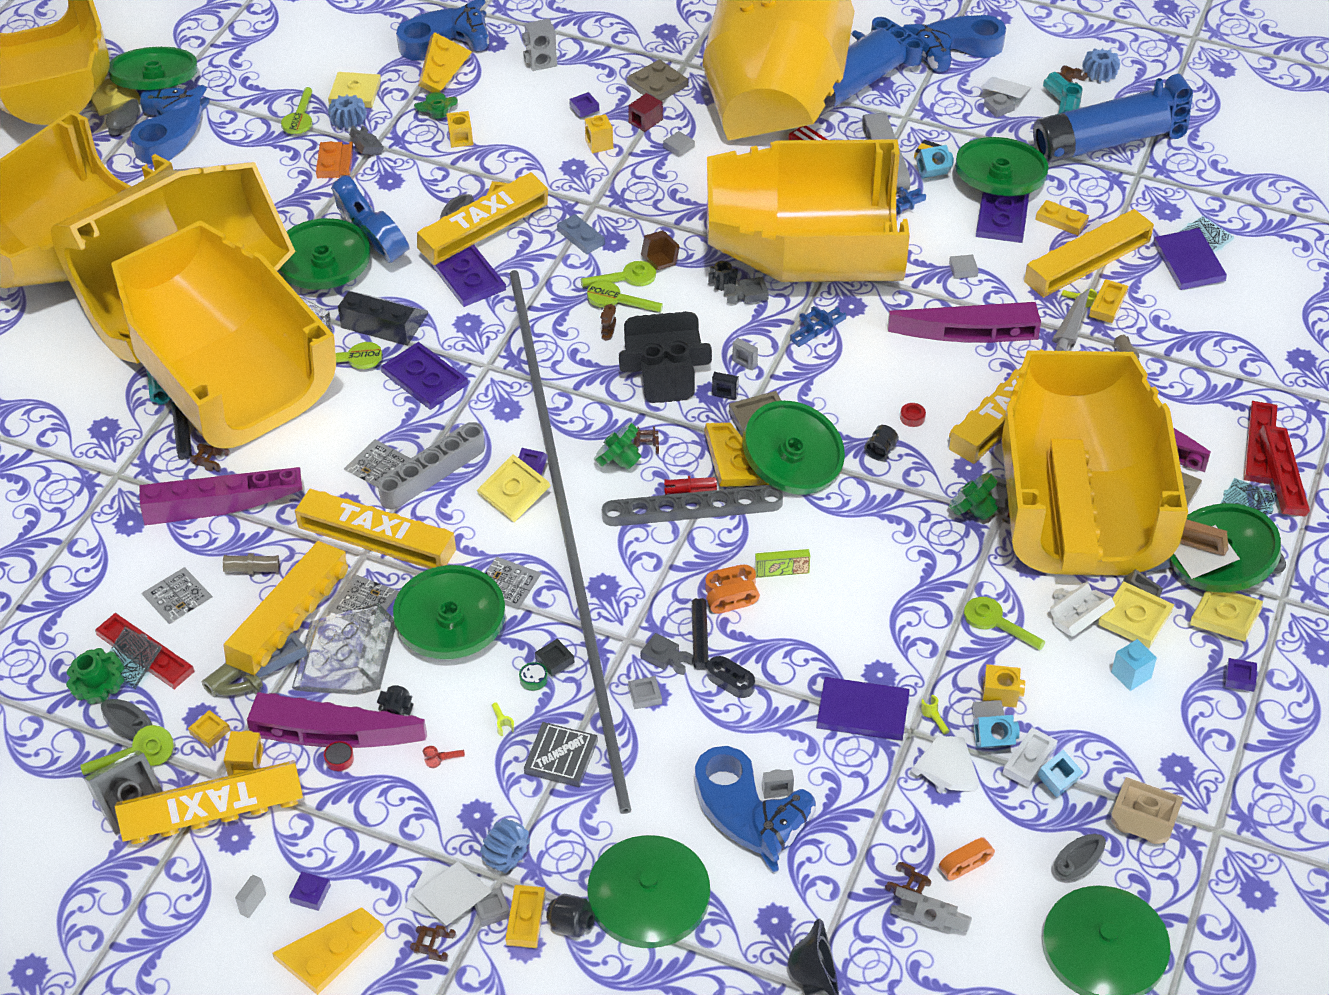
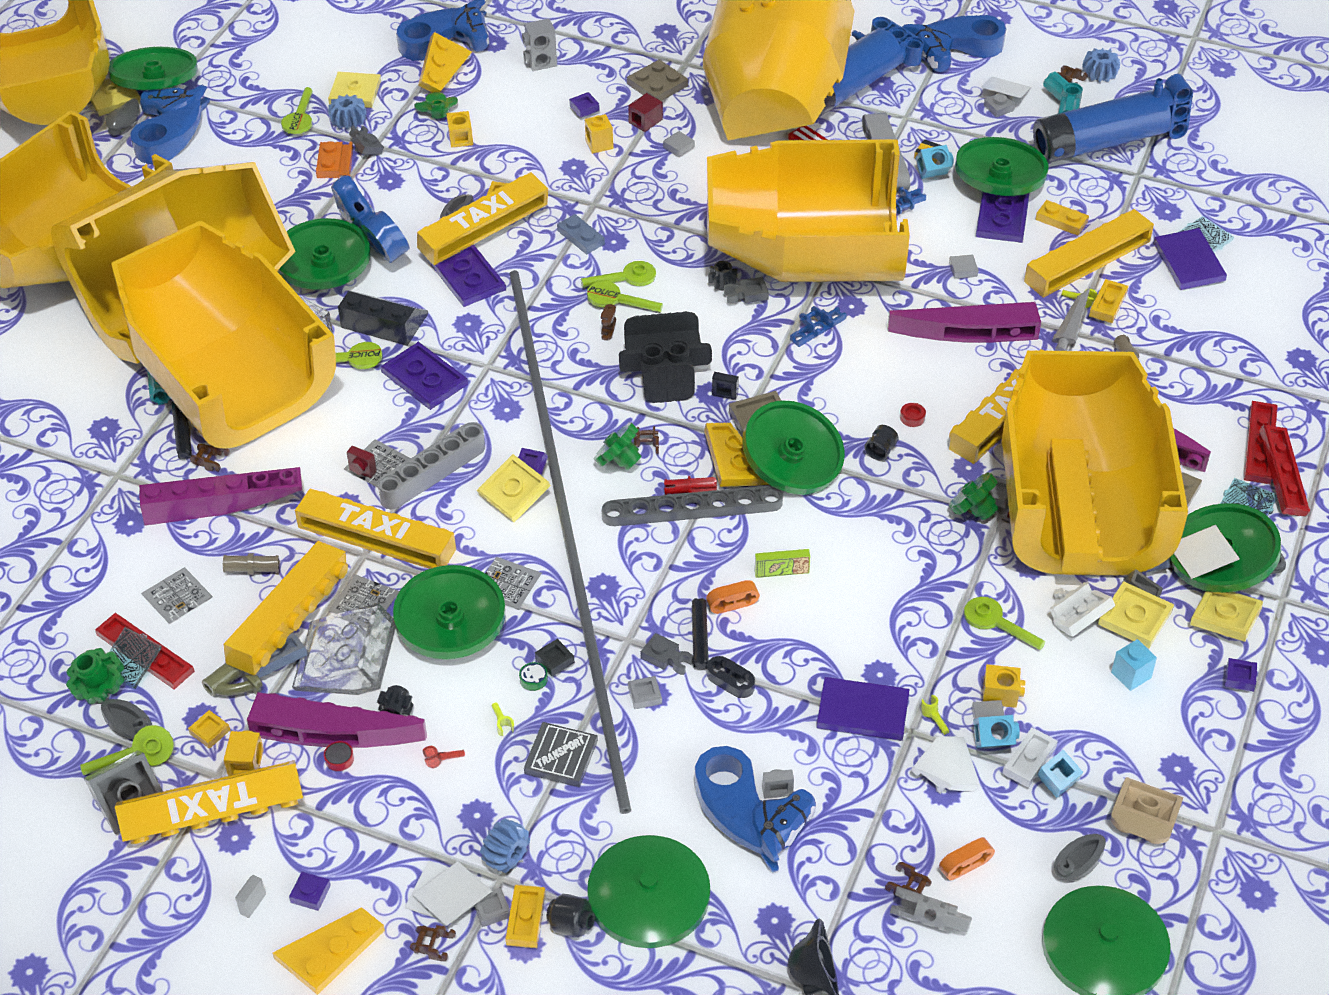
reddish brown panel [641,230,680,270] -> none
orange beam [705,564,756,594] -> none
light grey tile [732,338,758,371] -> none
medium nougat tile [1180,519,1229,556] -> none
none -> dark red plate [346,445,377,478]

